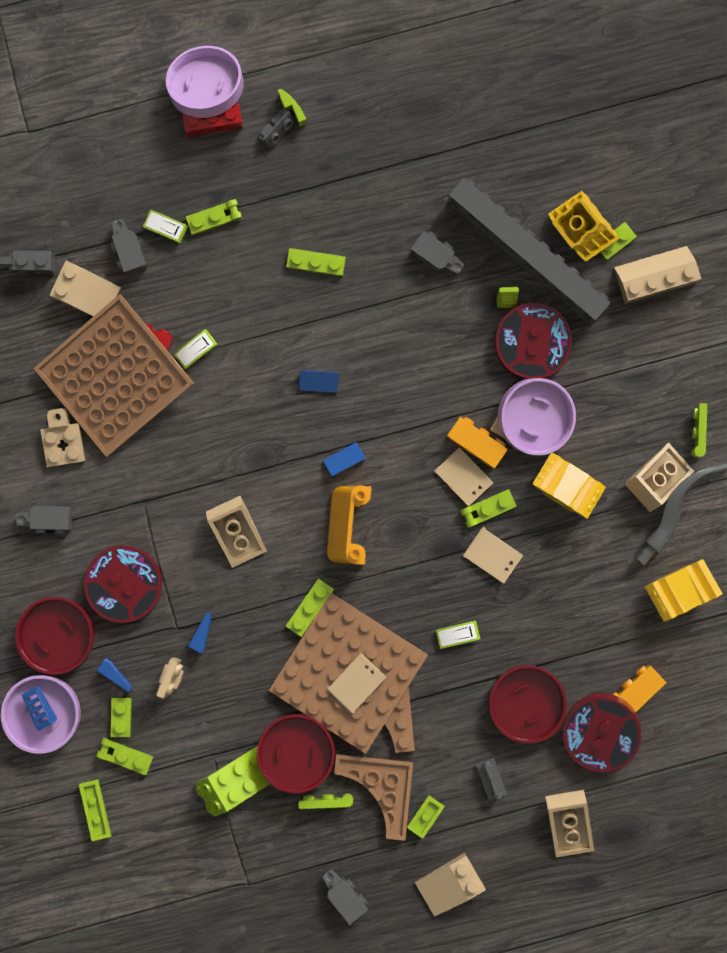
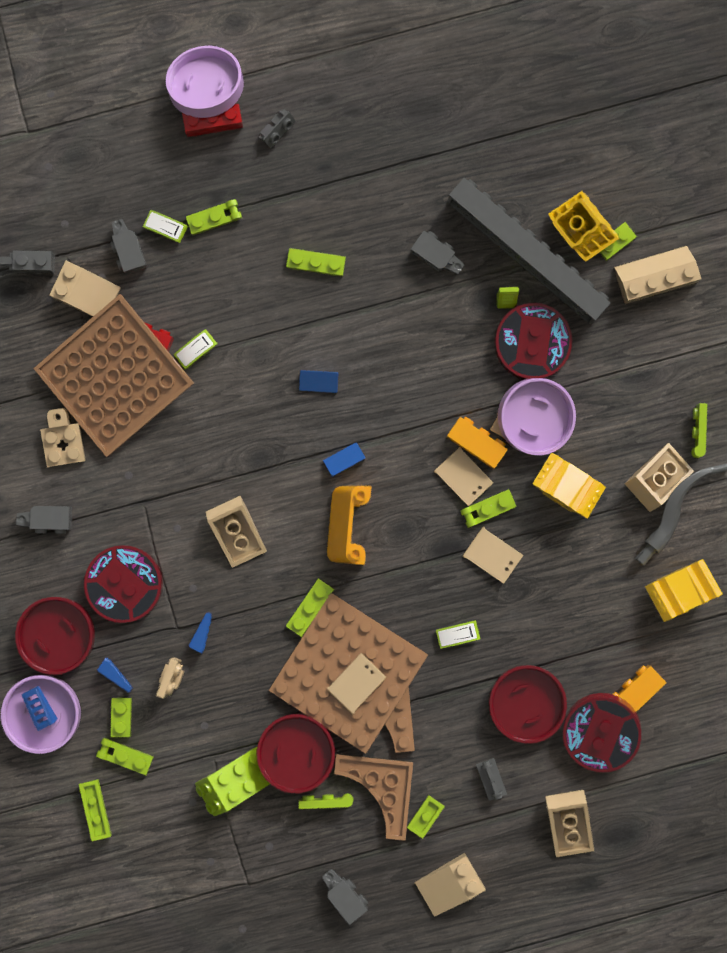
lime slope [278,89,307,126] -> none

